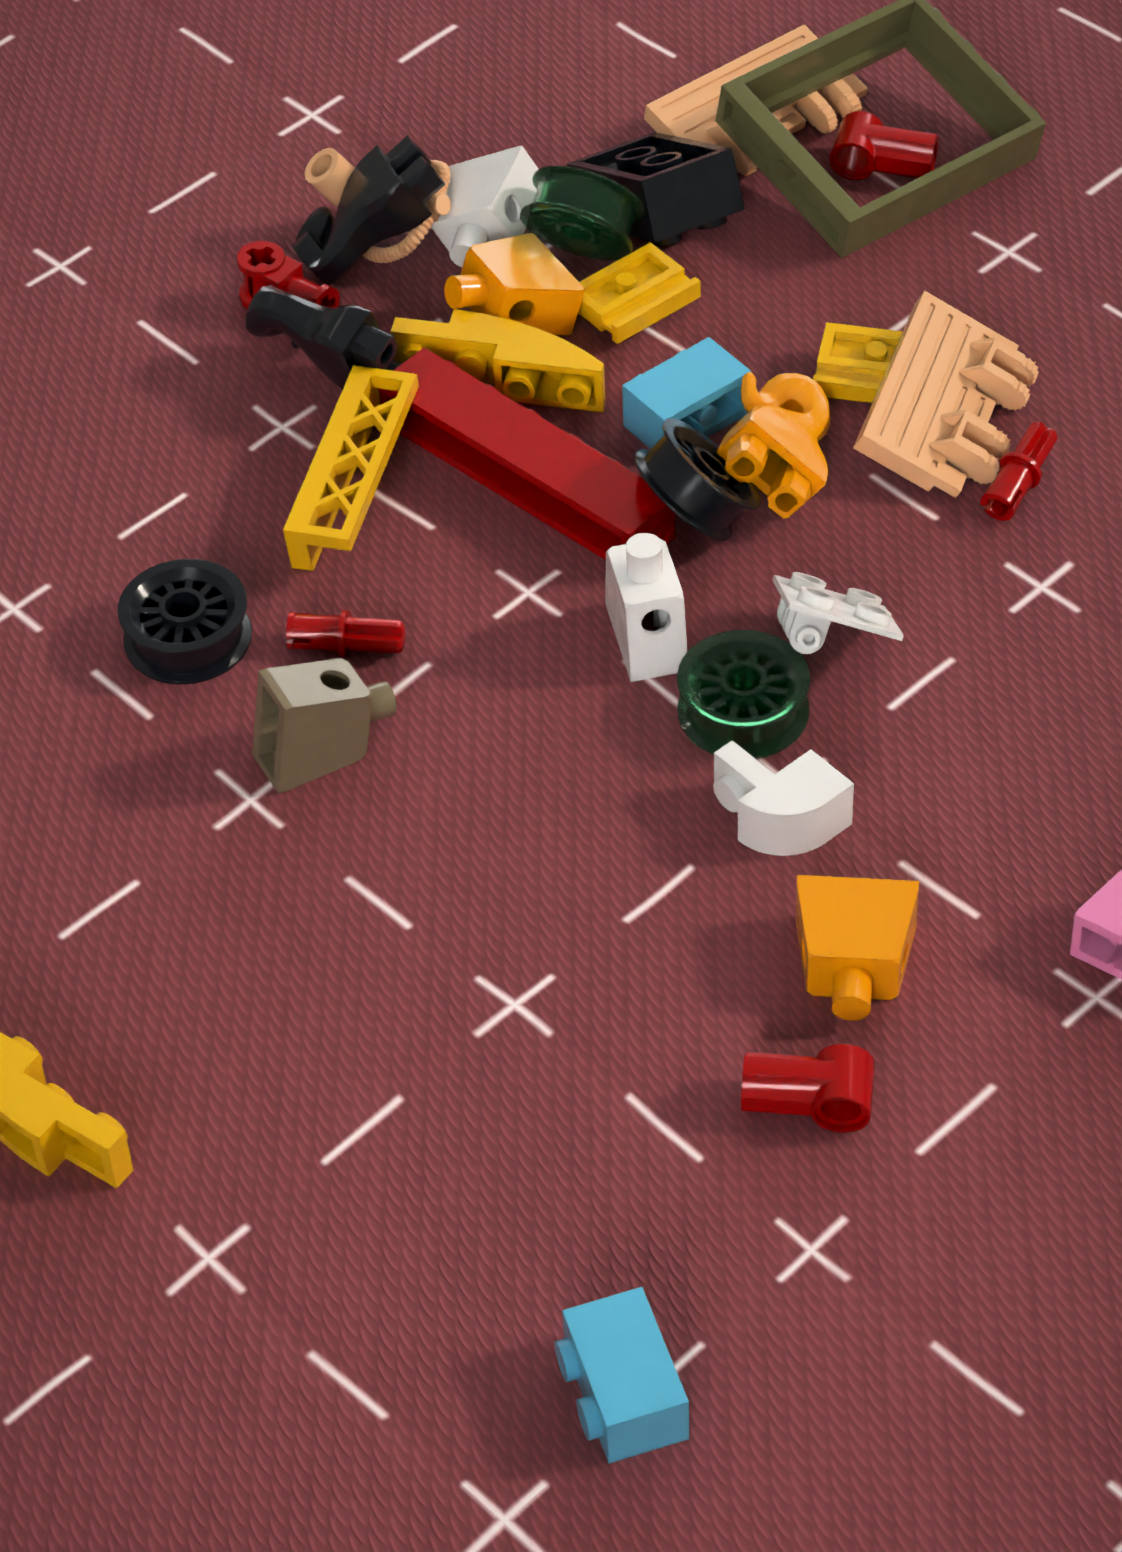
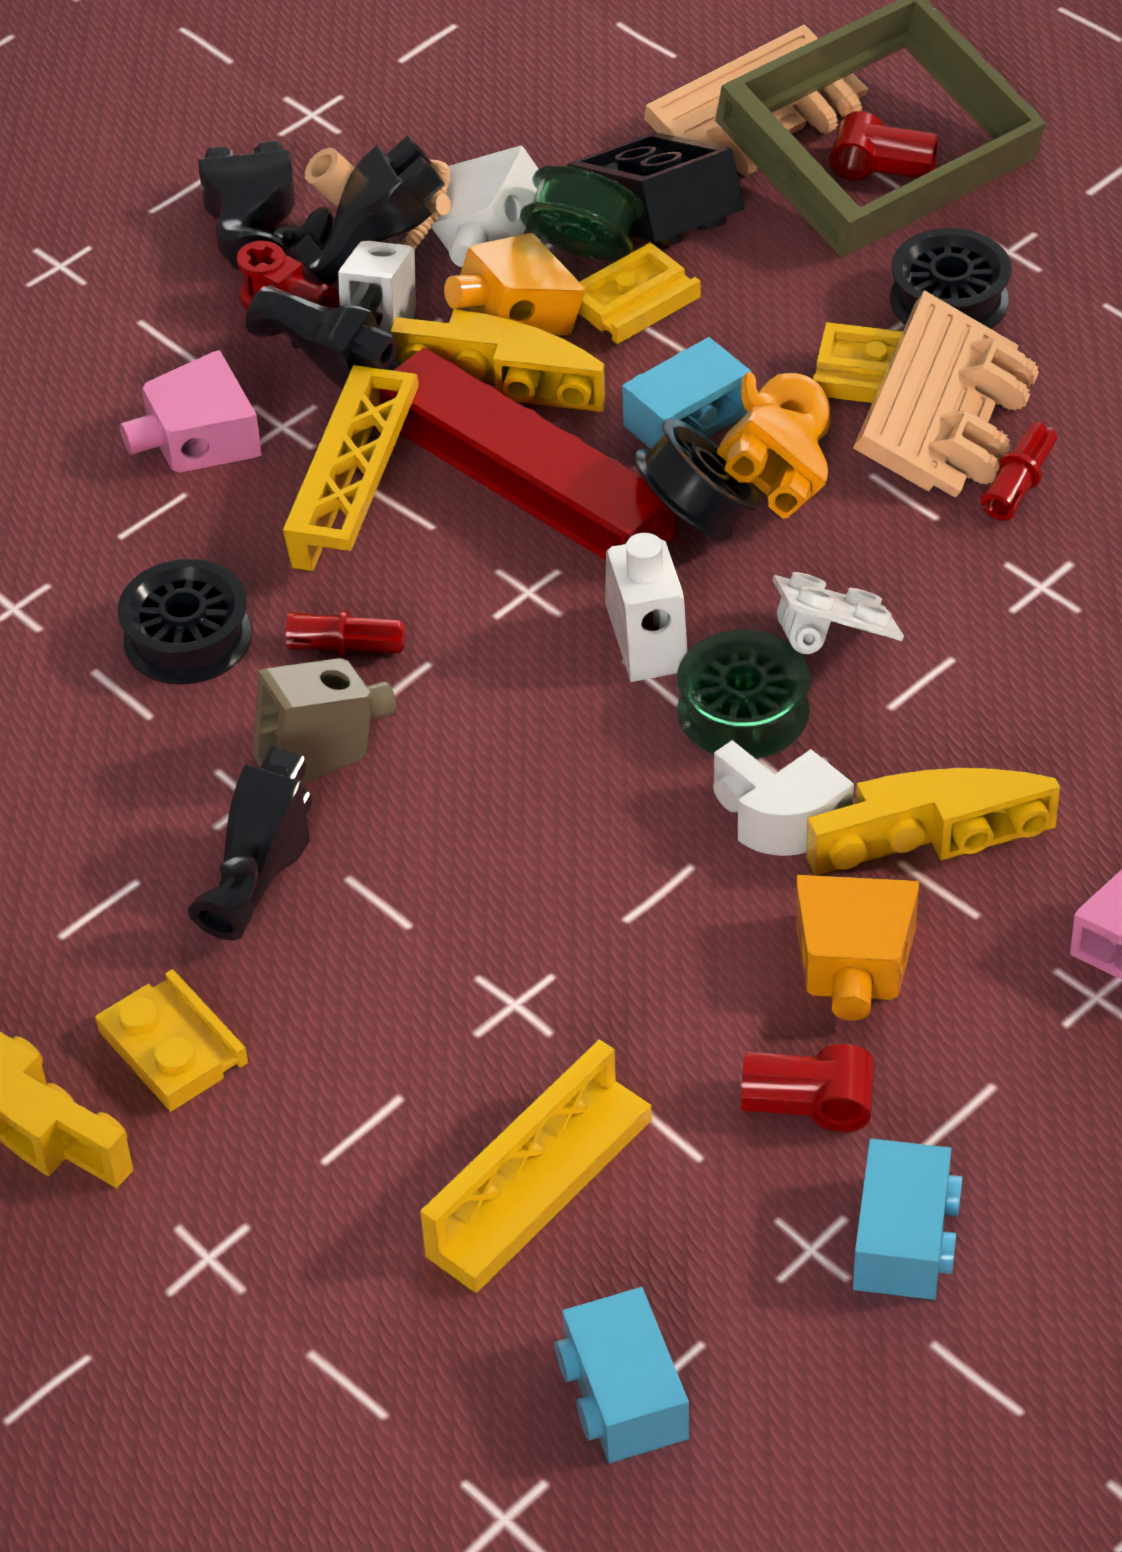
none -> yellow plate [95,969,248,1112]
none -> bright pink torso [120,350,262,473]
none -> black hips [188,747,312,941]
none -> black hips [198,141,300,271]
none -> white torso [338,241,416,334]
none -> yellow fence [420,1039,652,1293]
none -> yellow slope [806,768,1060,876]
none -> medium azure brick [853,1138,963,1300]
none -> black wheel [890,228,1012,329]

